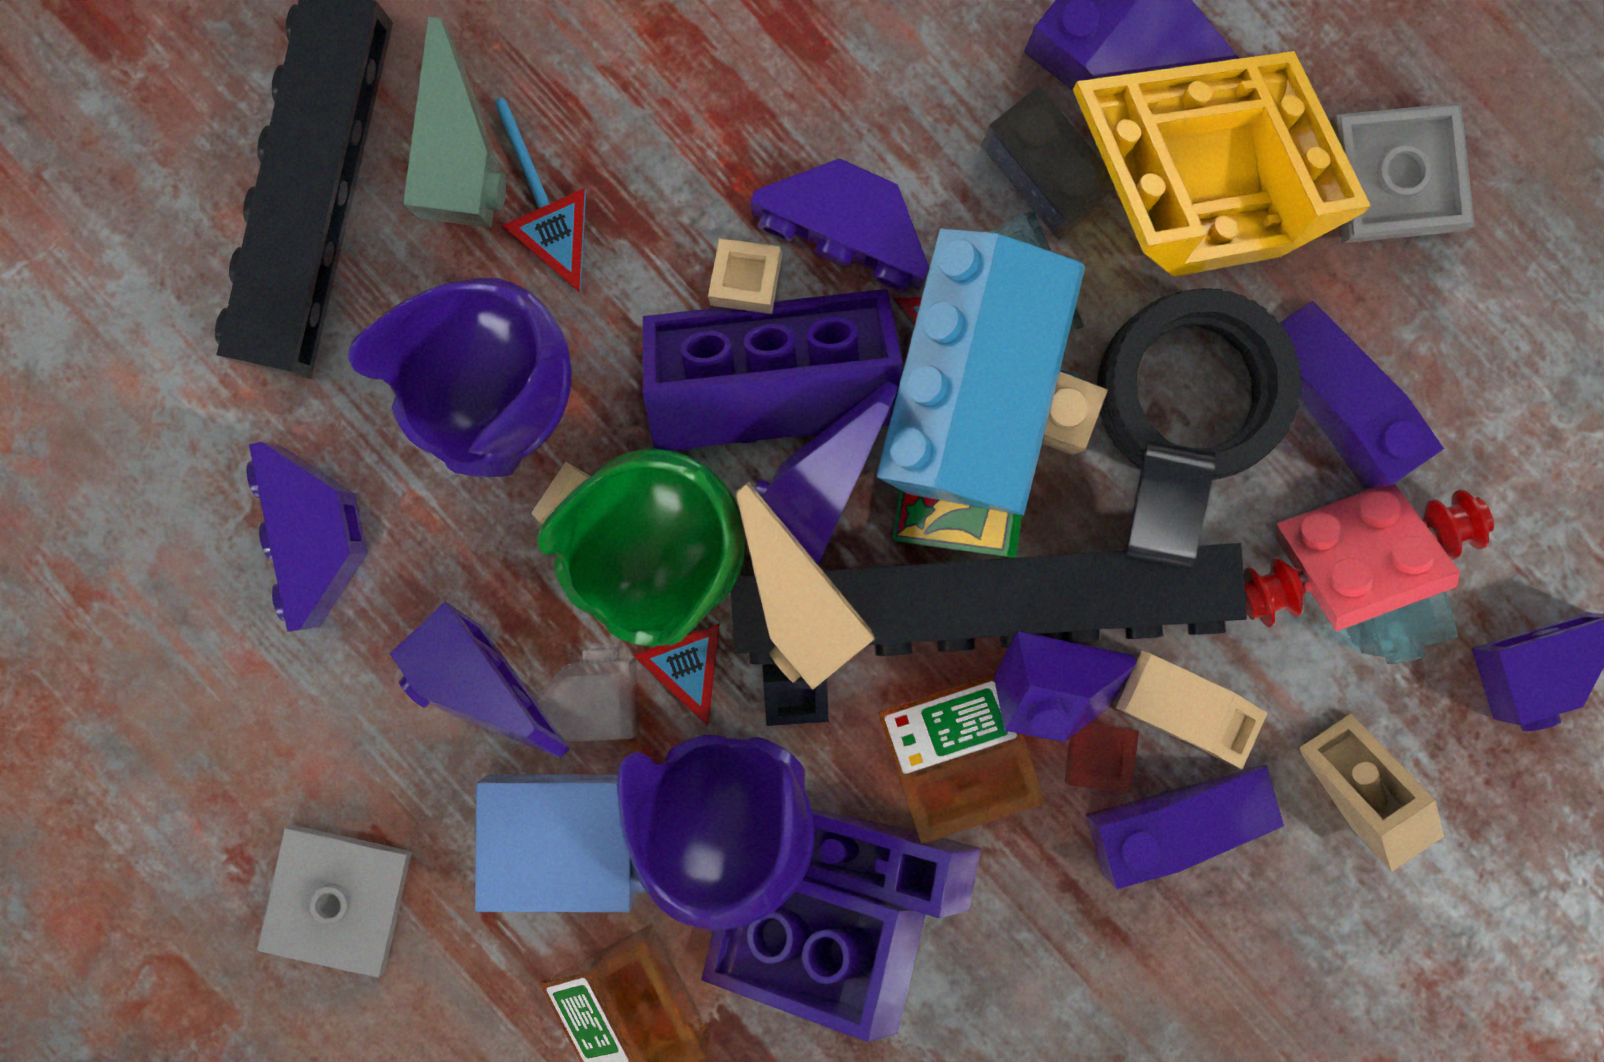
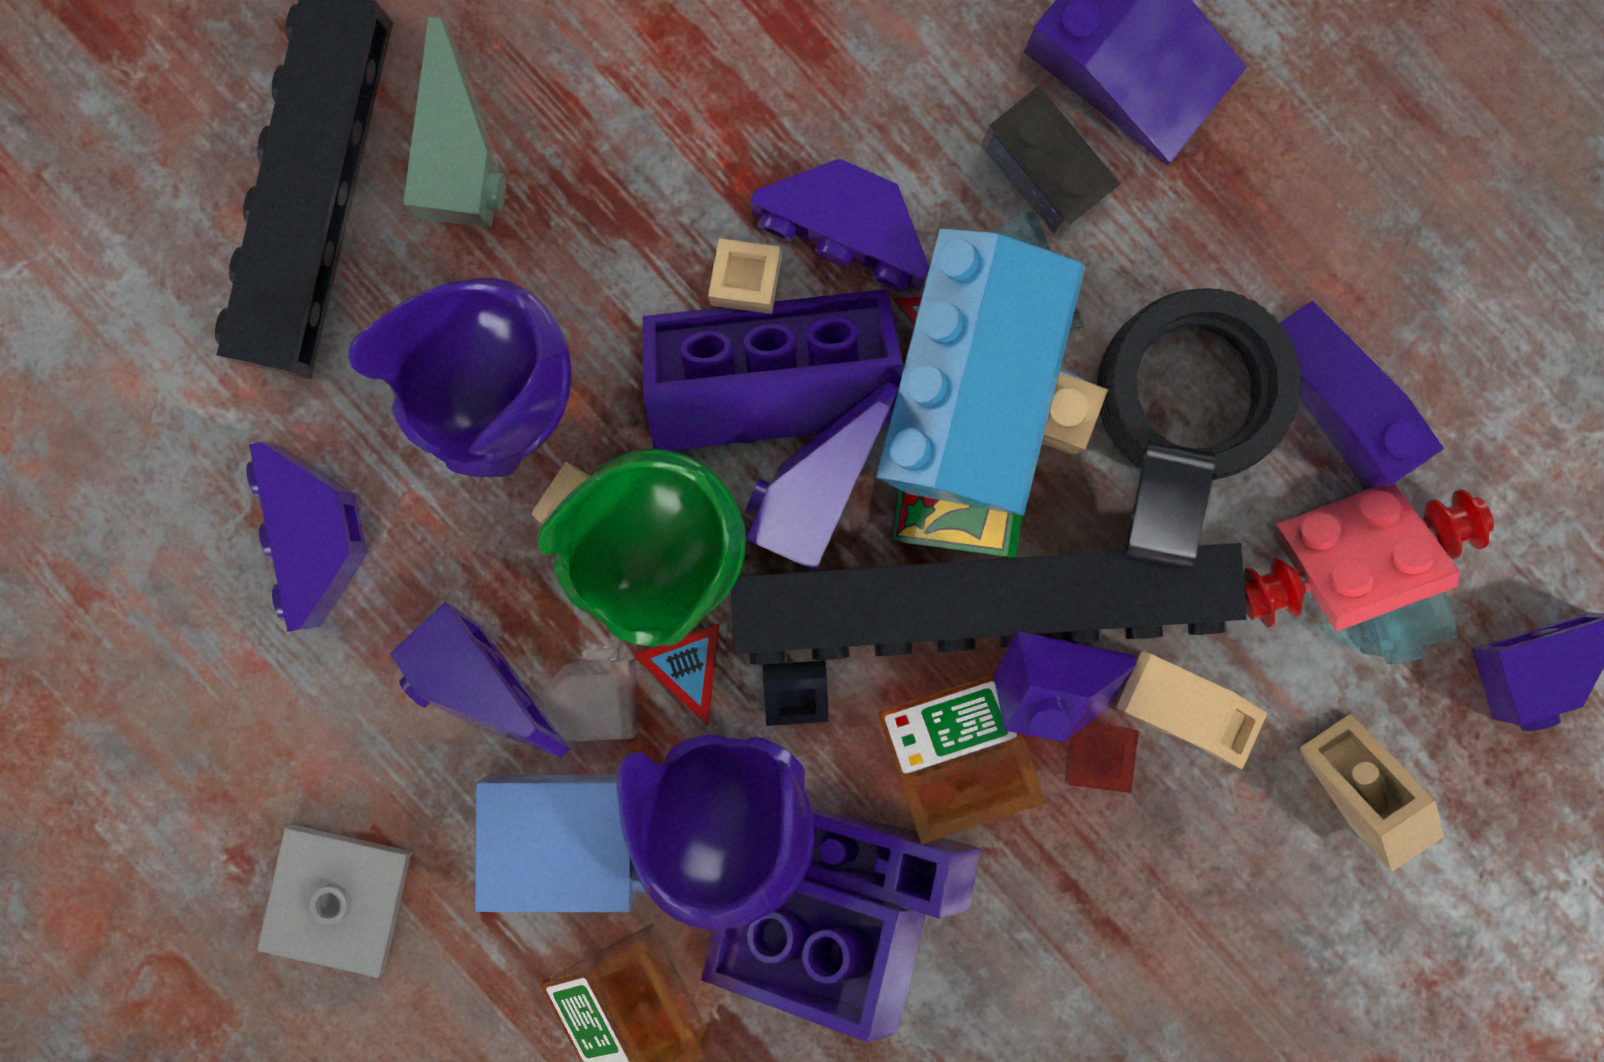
piece [495,98,586,293] -> none
tan slope [736,481,874,690] -> none
yellow slope [1073,51,1371,277] -> none
dark purple slope [1085,765,1284,889] -> none
light grey plate [1330,102,1475,243] -> none

